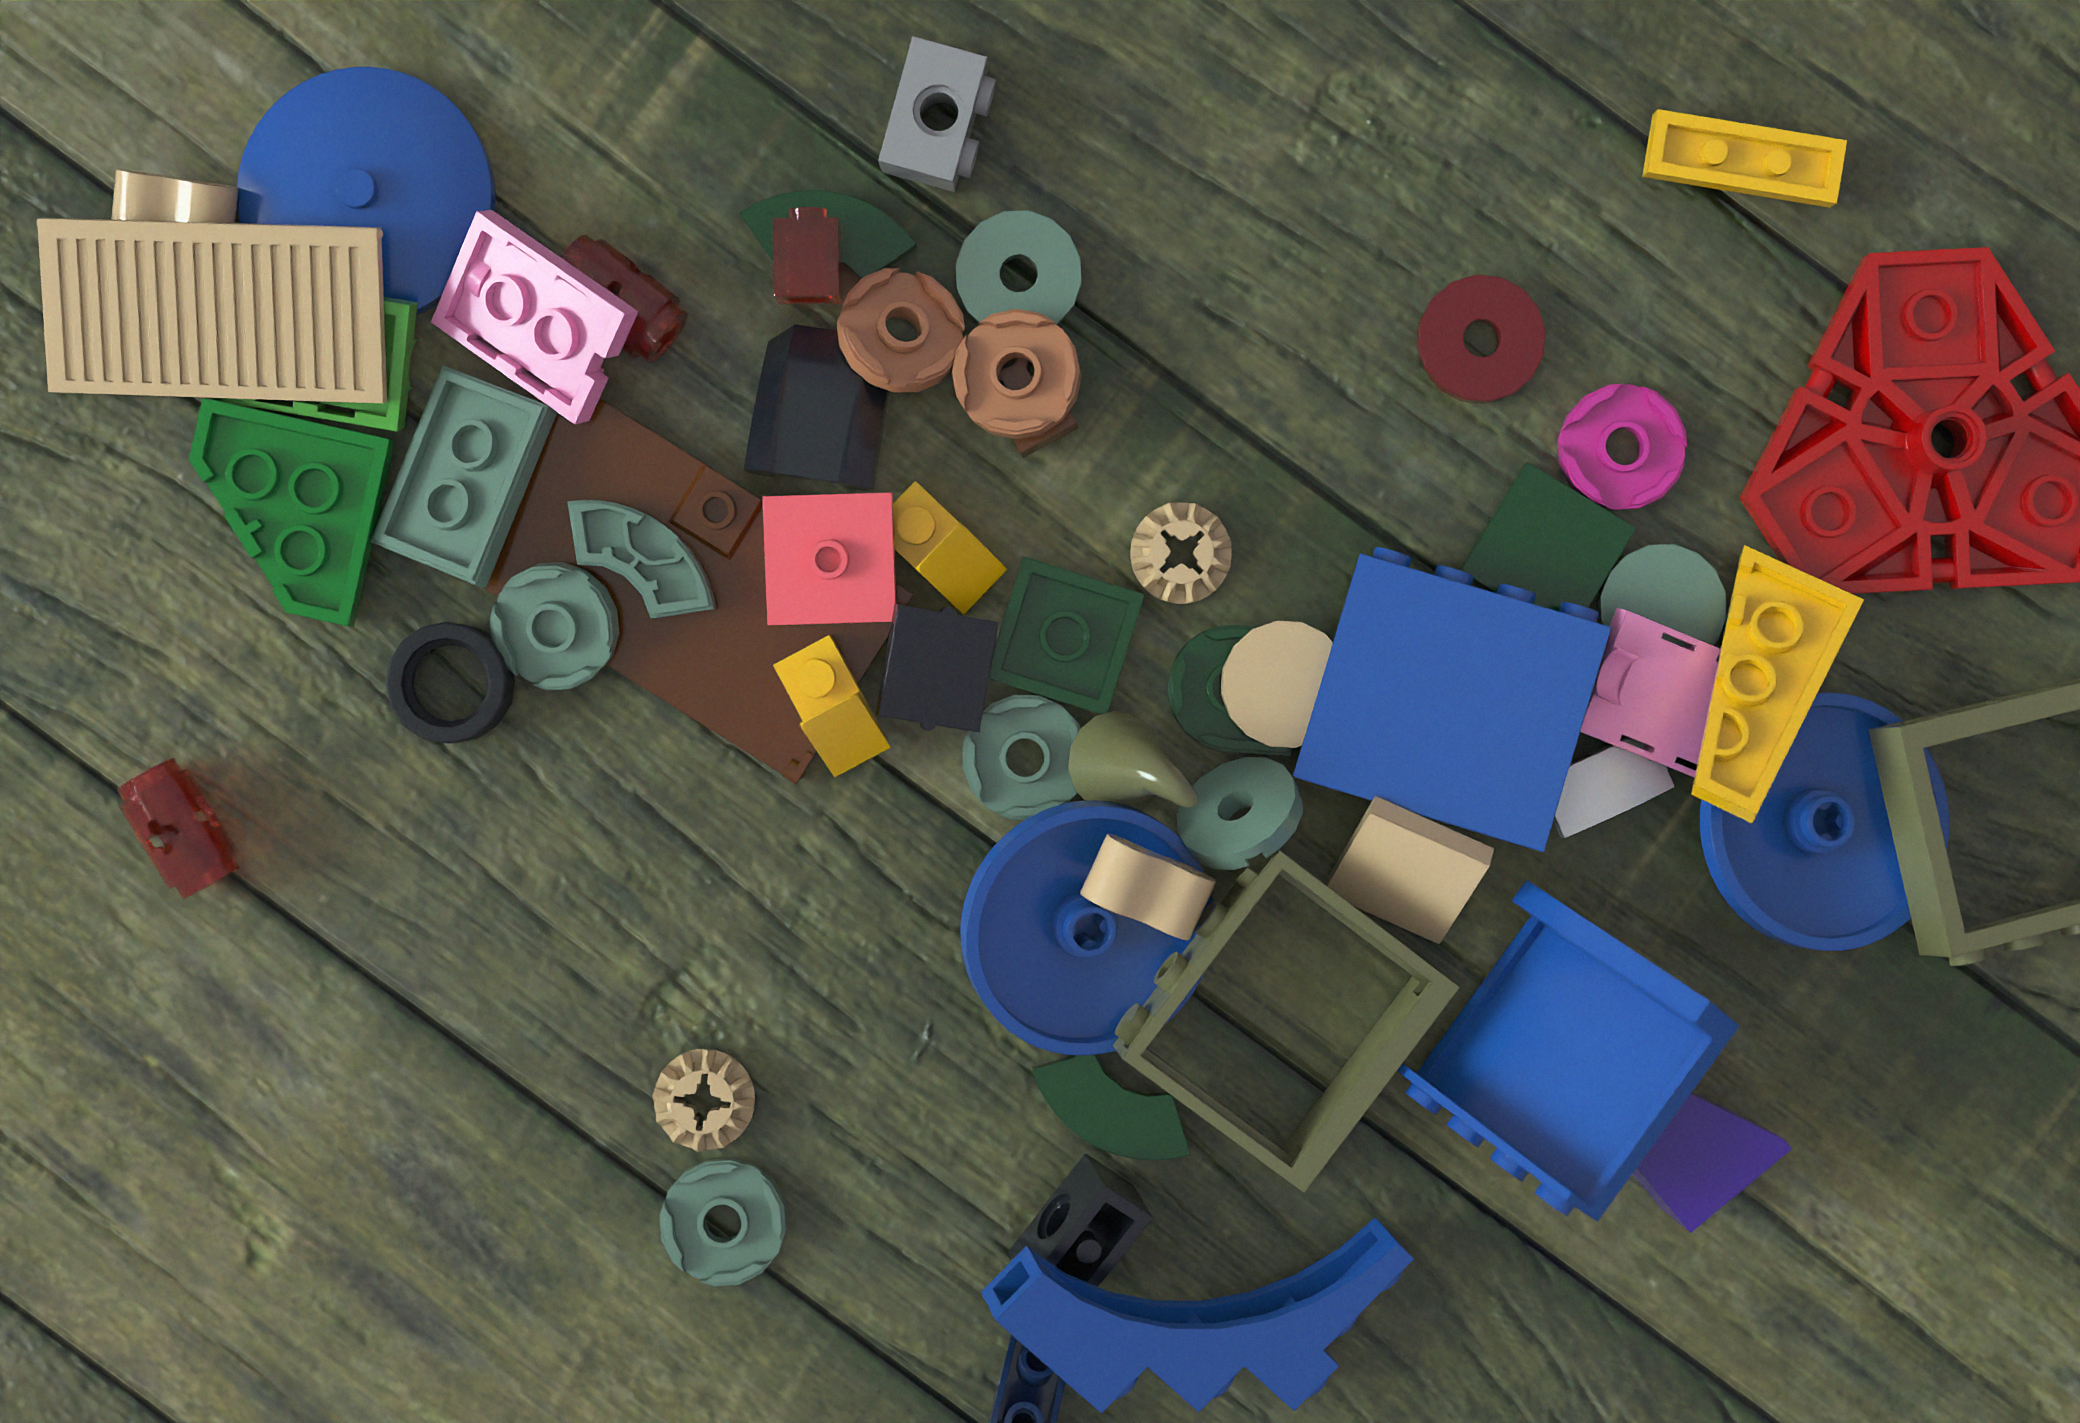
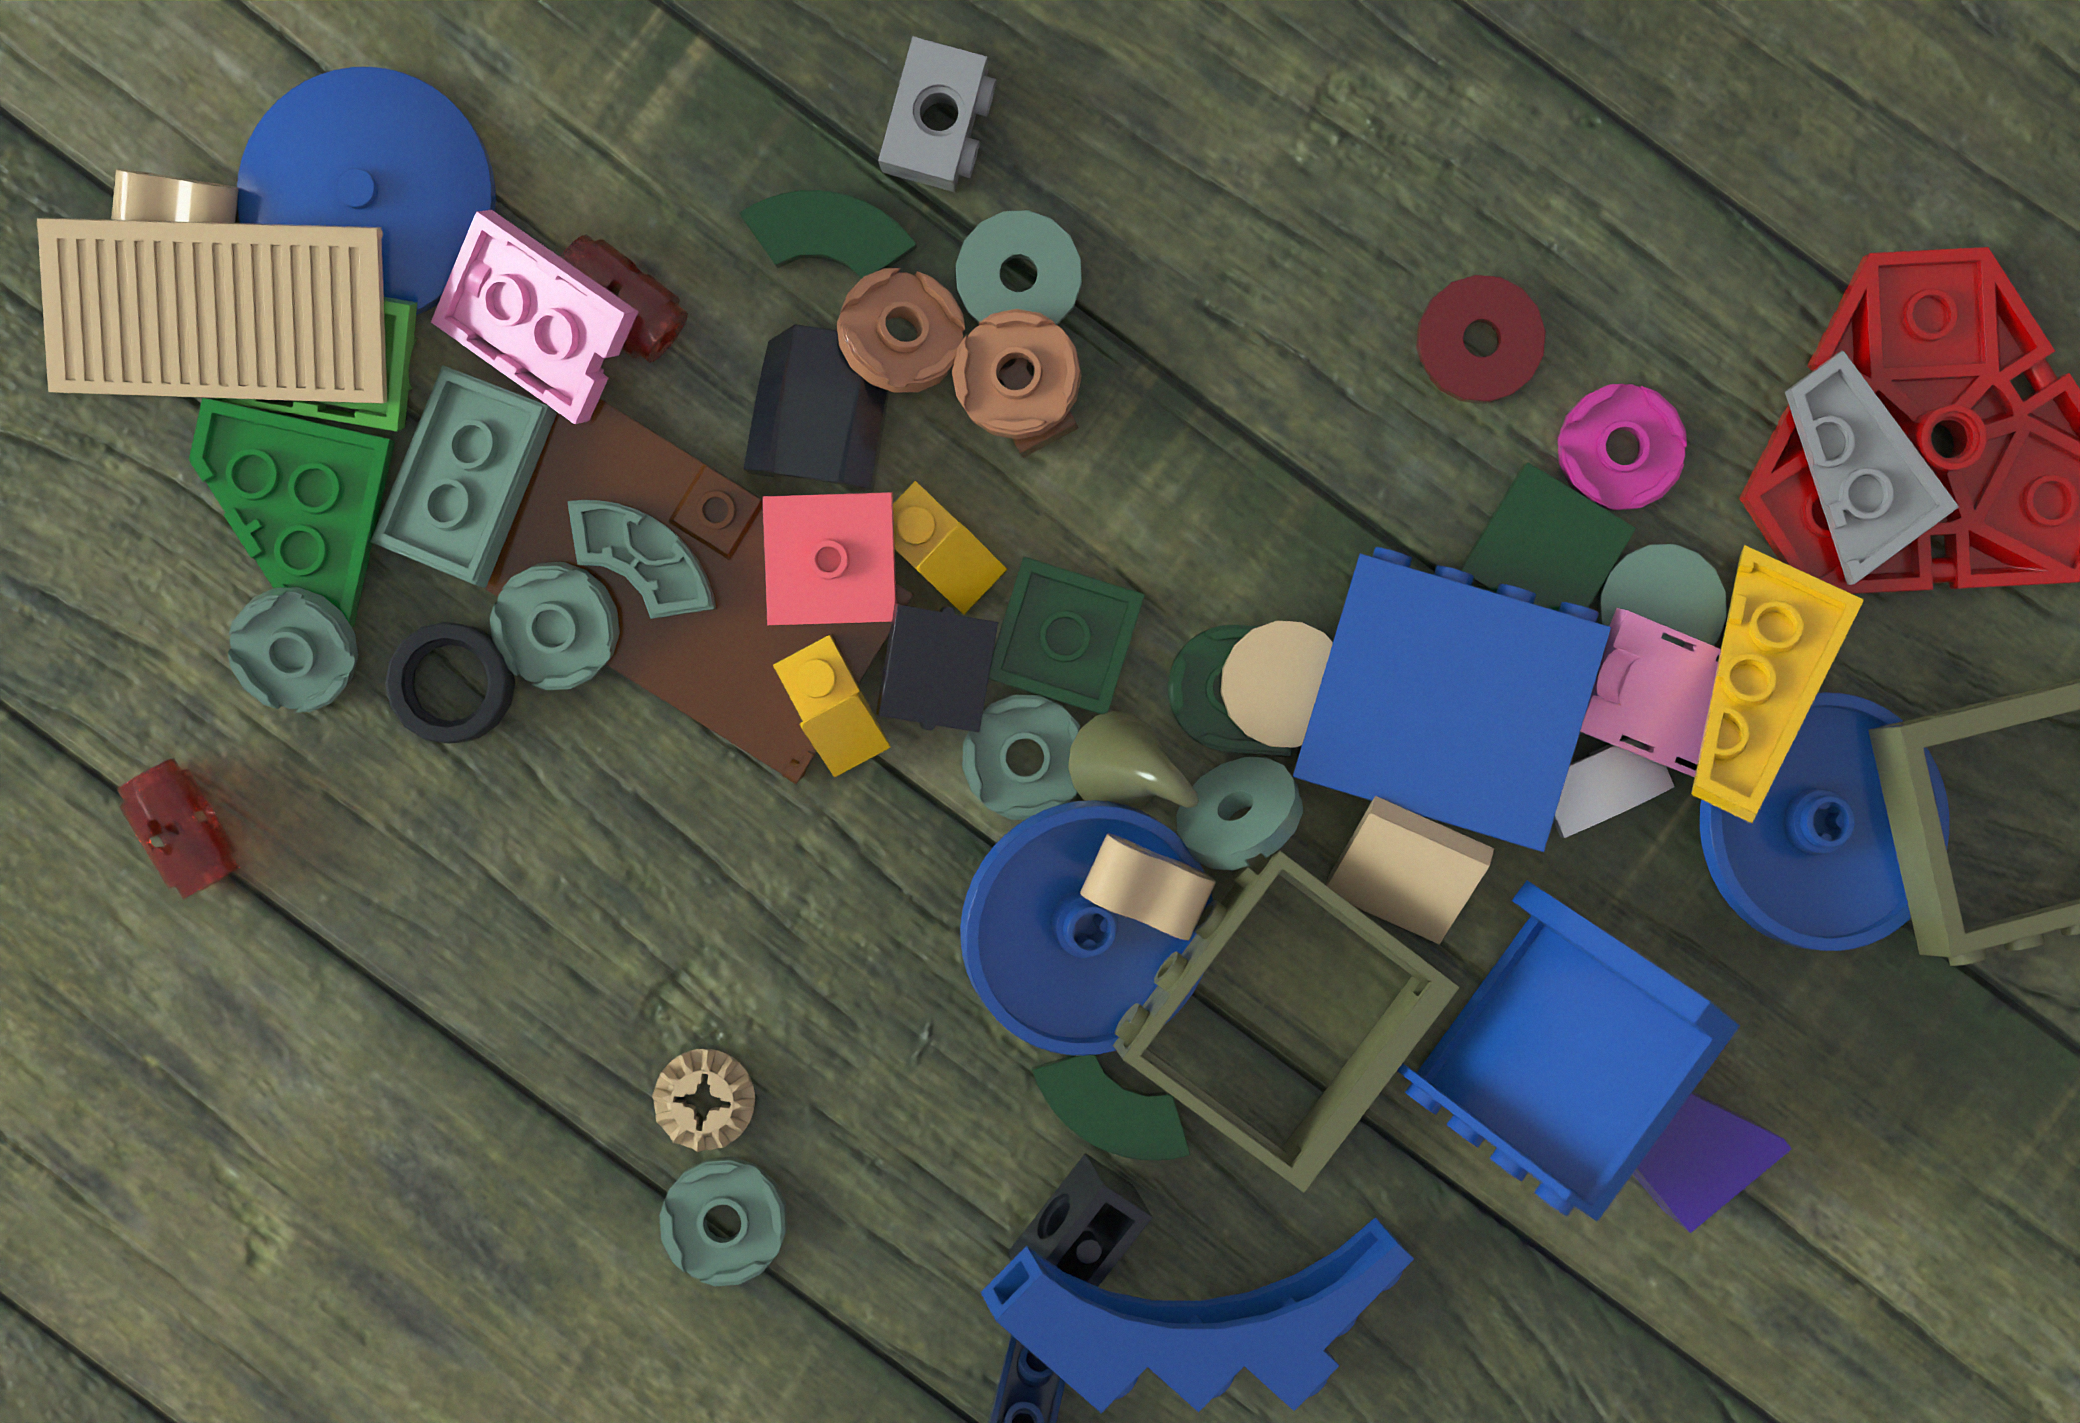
clear red brick [773,207,843,305] -> none
tan gear [1130,502,1232,604] -> none
yellow plate [1642,109,1847,208] -> none
none -> sand green tile [228,587,359,712]
none -> light grey wing [1785,351,1959,585]

